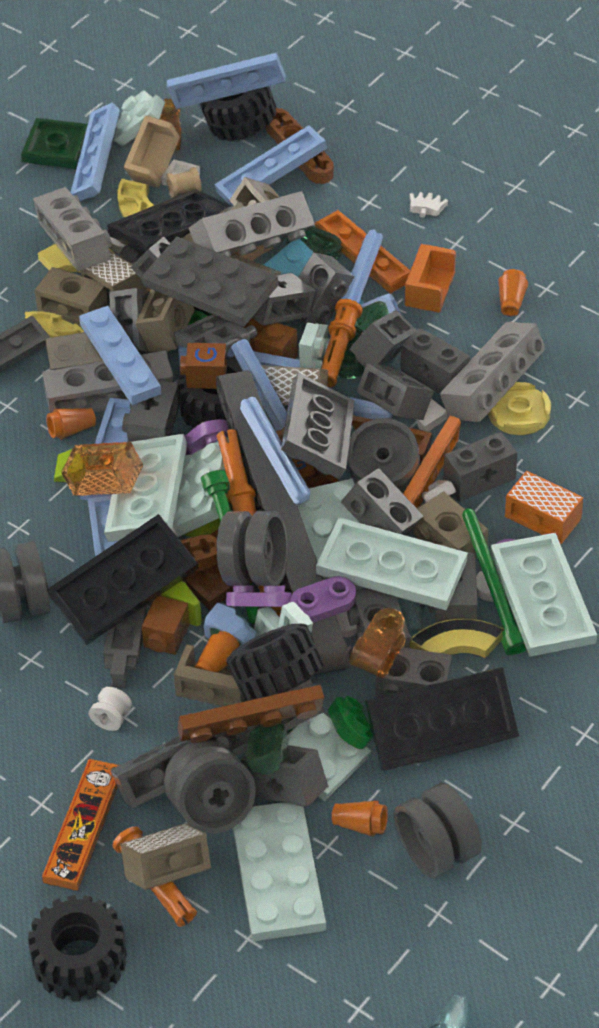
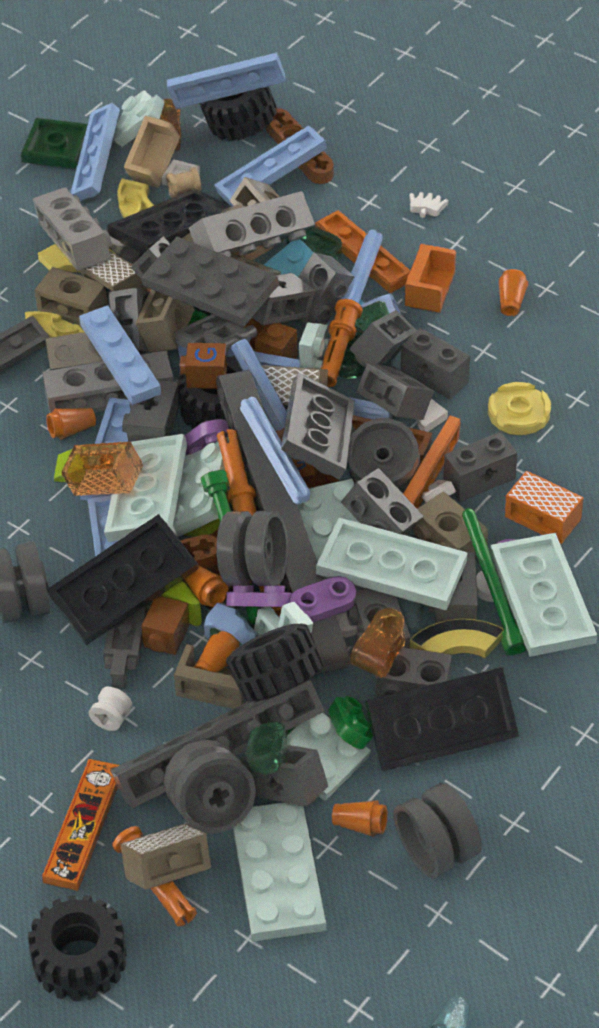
dark orange plate [178,685,324,743] -> none
light grey brick [440,322,545,422] -> none
none -> orange cone [184,565,229,607]

